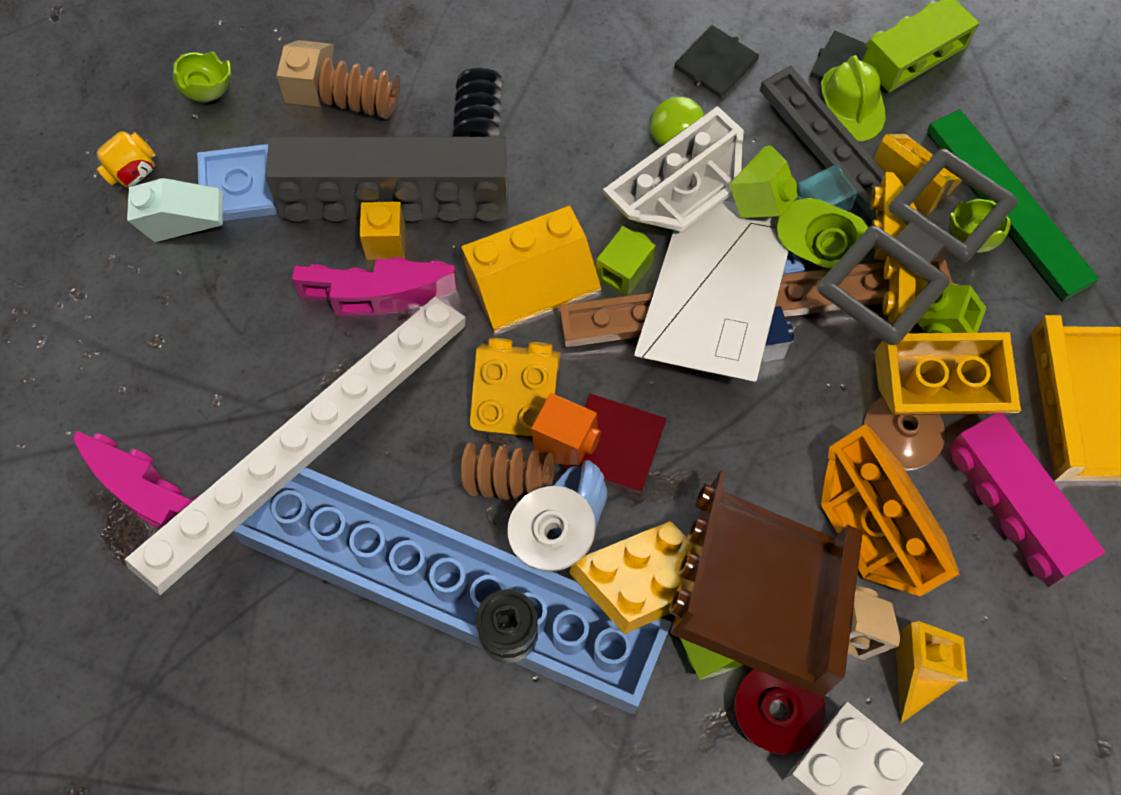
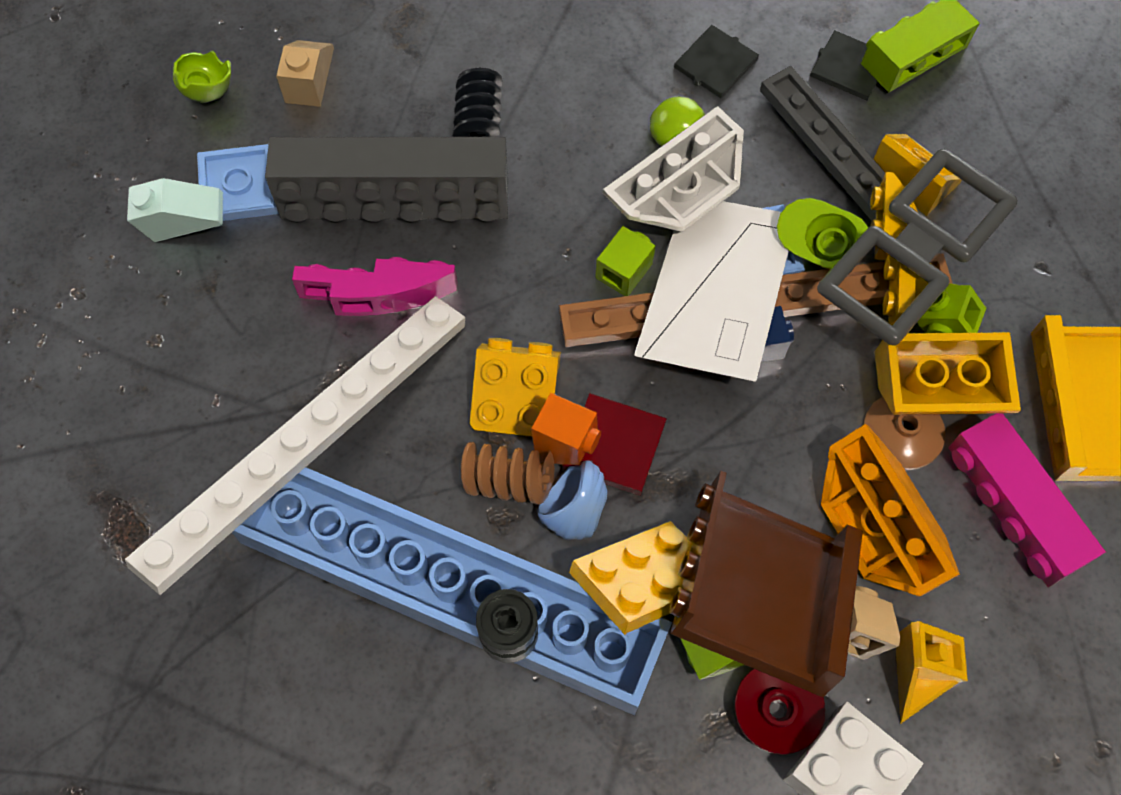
dark pink slope [73,431,199,530] -> none
yellow head [96,131,156,188] -> none
medium nougat piece [318,57,400,119] -> none
yellow brick [360,202,405,260] -> none
yellow slope [461,205,601,333] -> none
white dish [508,486,596,572] -> none
lime slope [729,146,798,218] -> none
clear light blue brick [793,164,858,212] -> none
lime piece [821,55,886,142] -> none
green tile [927,109,1099,302] -> none
lime hair [949,199,1011,253] -> none

